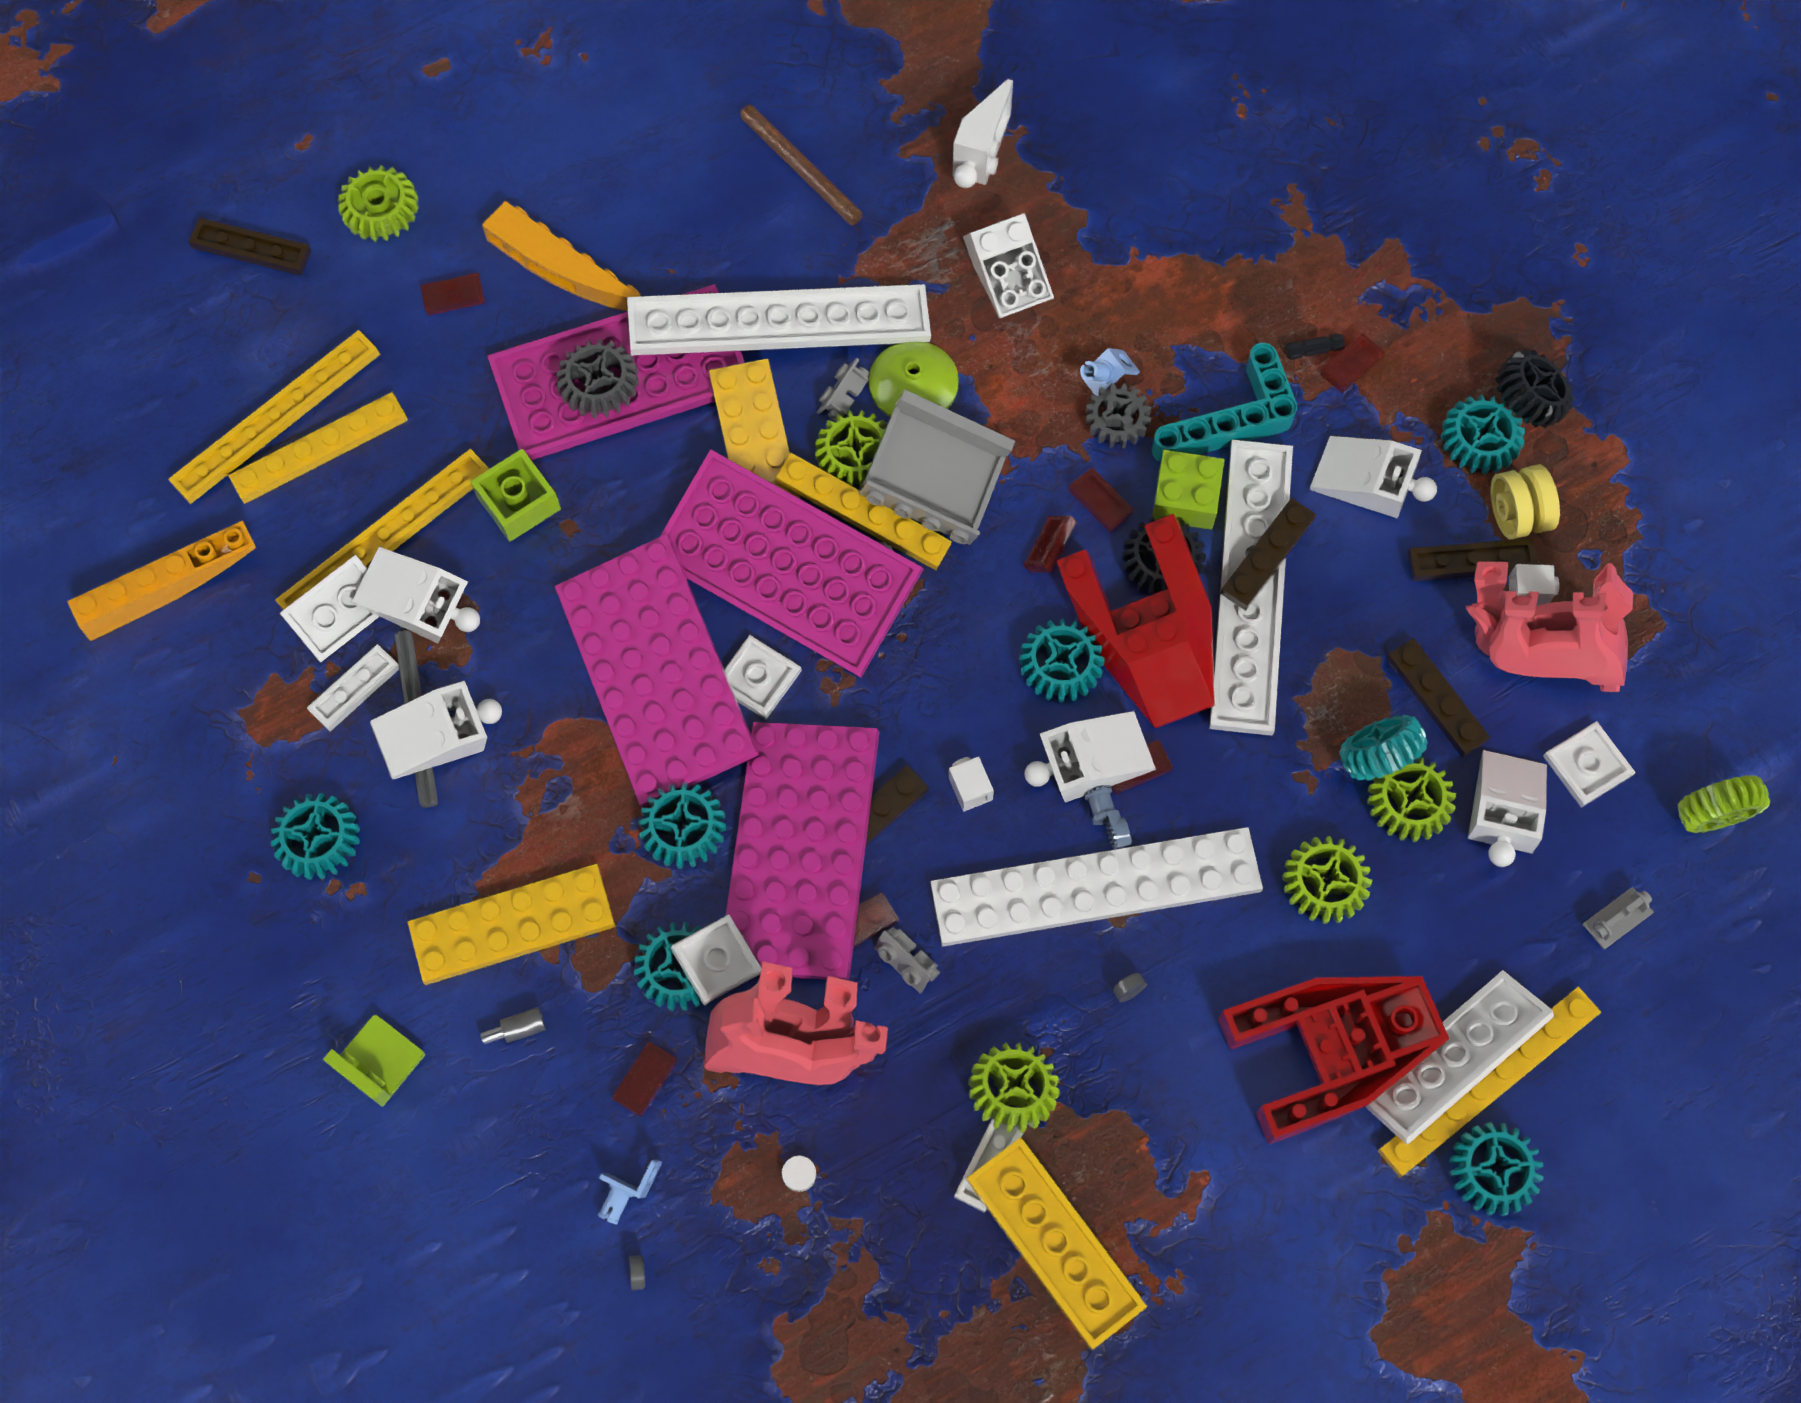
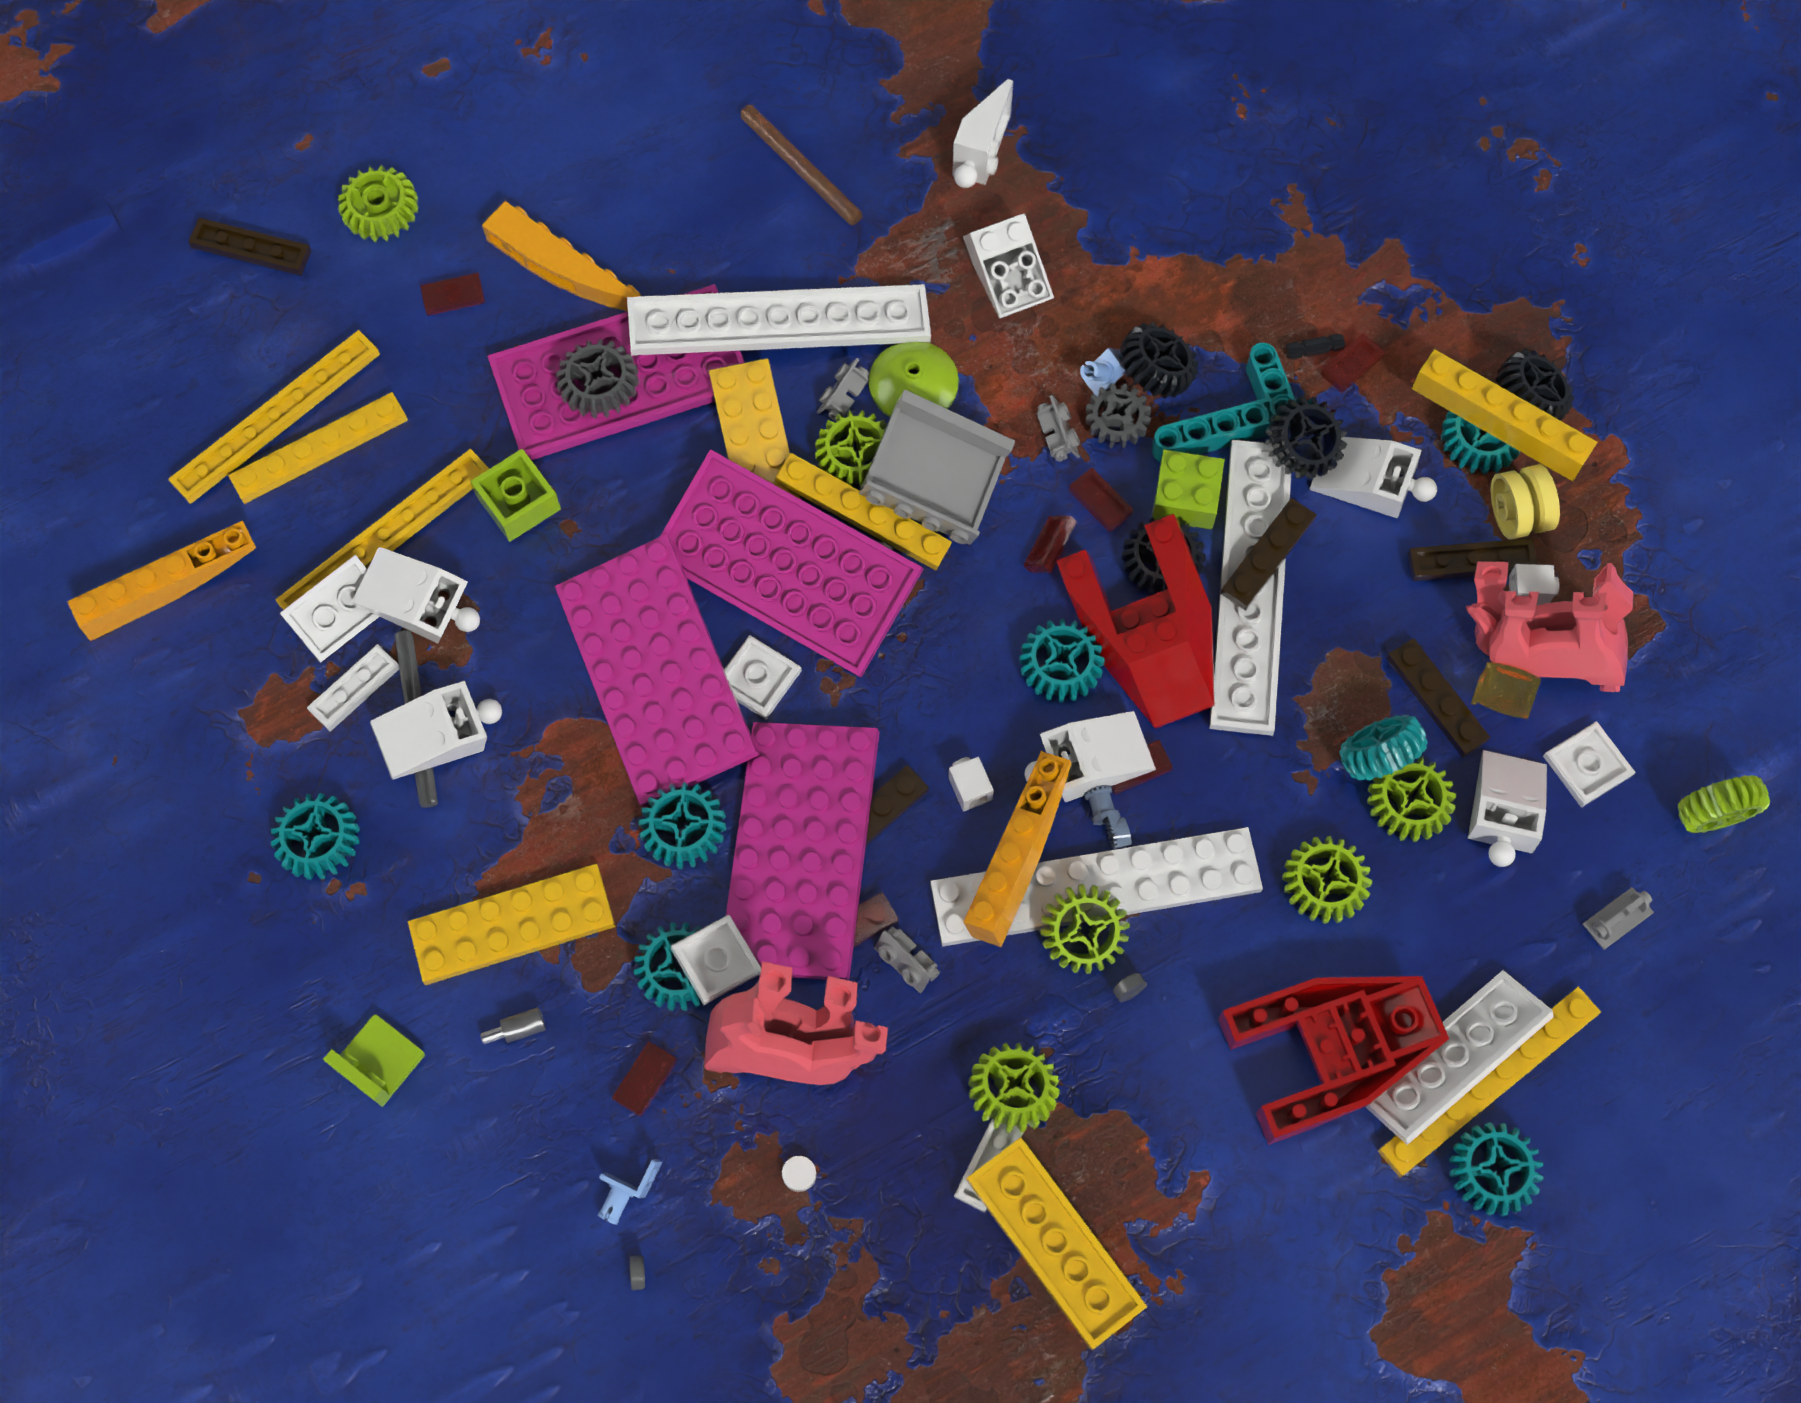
none -> light orange slope [963,751,1072,947]
none -> light grey hinge [1037,395,1080,461]
none -> lime gear [1040,884,1130,974]
none -> black gear [1118,322,1199,399]
none -> black gear [1265,396,1347,480]
none -> yellow brick [1412,349,1597,481]
none -> clear yellow piece [1471,662,1541,719]

